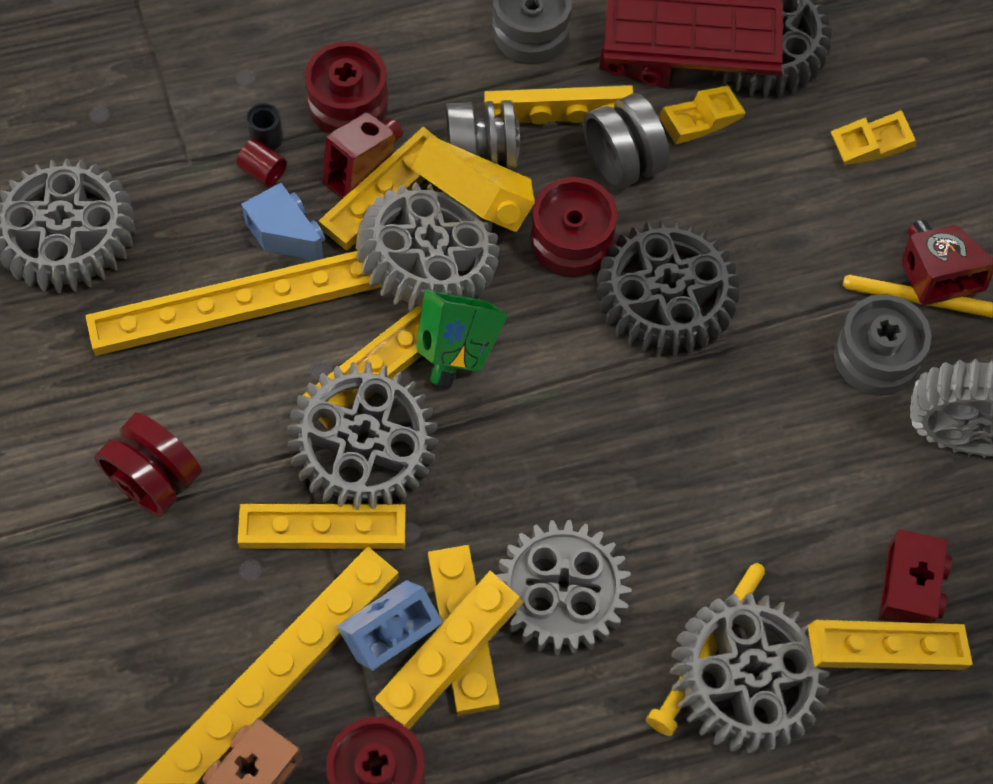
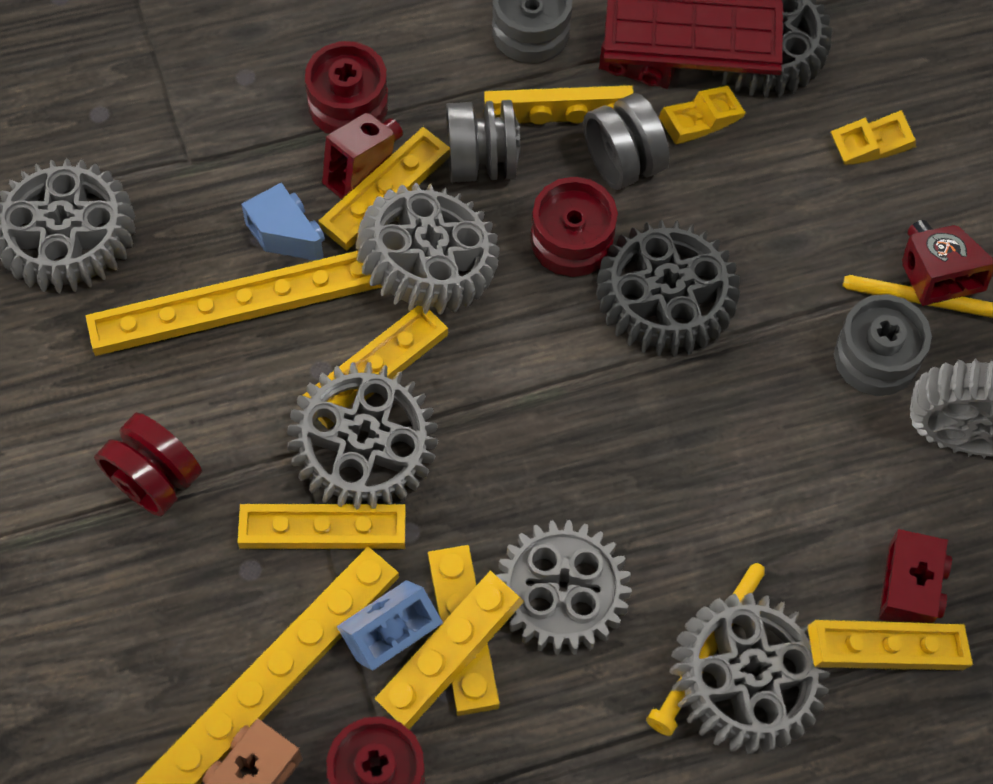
dark red beam [236,139,287,188] -> none
black beam [246,103,283,151] -> none
yellow slope [412,135,535,232] -> none
green torso [416,289,508,388] -> none

